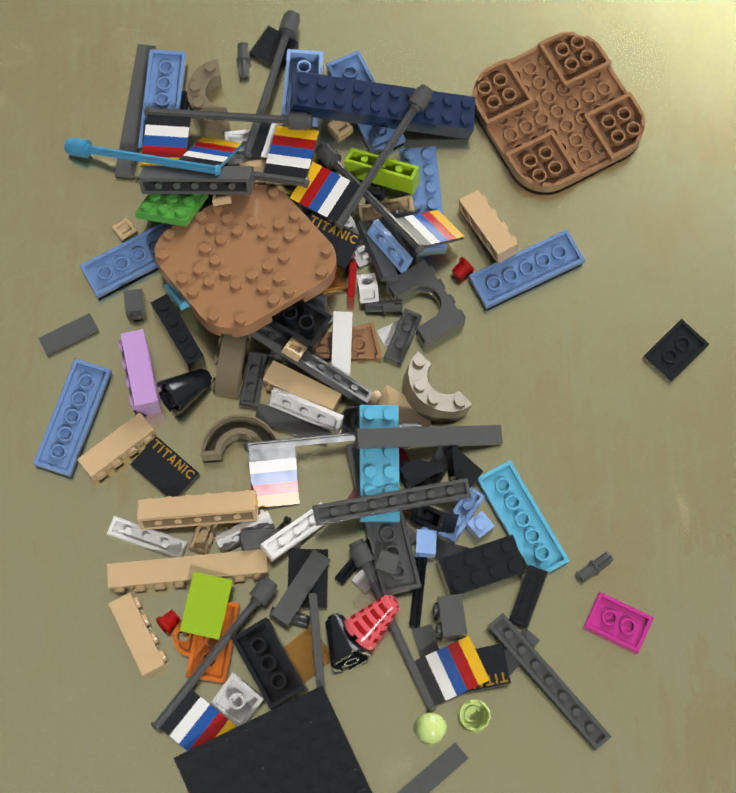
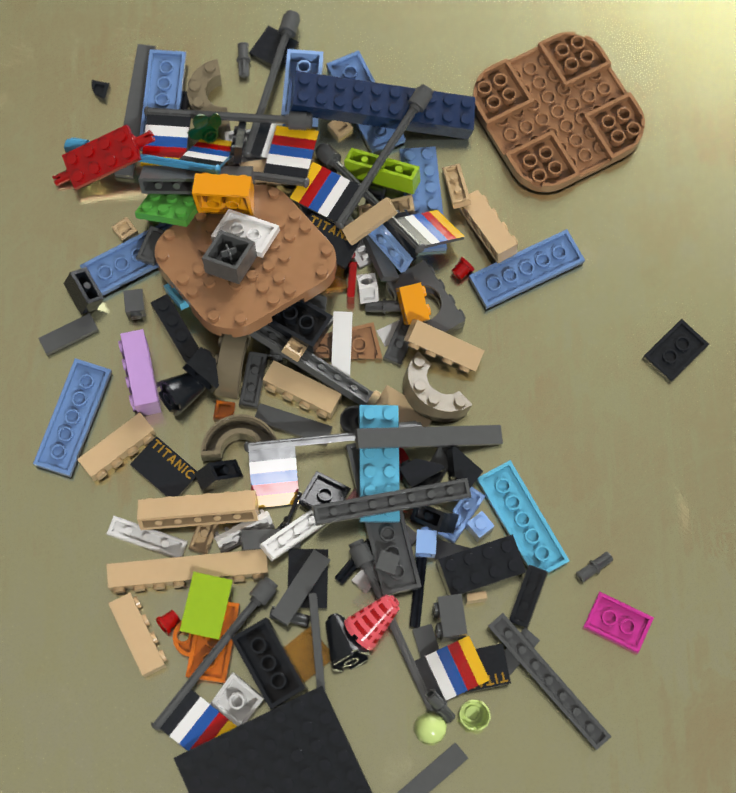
white tile [268,387,344,434] -> none
none -> red plate [52,124,156,190]
none -> black brick [63,267,104,315]
none -> black tile [91,80,110,102]
none -> dark grey tile [136,225,165,266]
none -> black slope [182,347,219,393]
none -> dark green plate [187,113,221,143]
none -> light orange slope [192,173,254,216]
none -> black slope [195,459,243,491]
none -> dark grey brick [202,230,257,284]
none -> white plate [211,209,280,258]
none -> orange tile [213,400,236,421]
none -> black plate [230,121,247,164]
none -> black hinge [282,491,302,528]
none -> tile [298,471,351,511]
none -> tan tile [342,197,398,245]
none -> light orange brick [395,282,431,325]
none -> tan brick [404,319,485,373]
none -> dark grey axle [424,689,455,723]
none -> tan tile [442,163,472,209]
none -> tan tile [465,591,487,604]

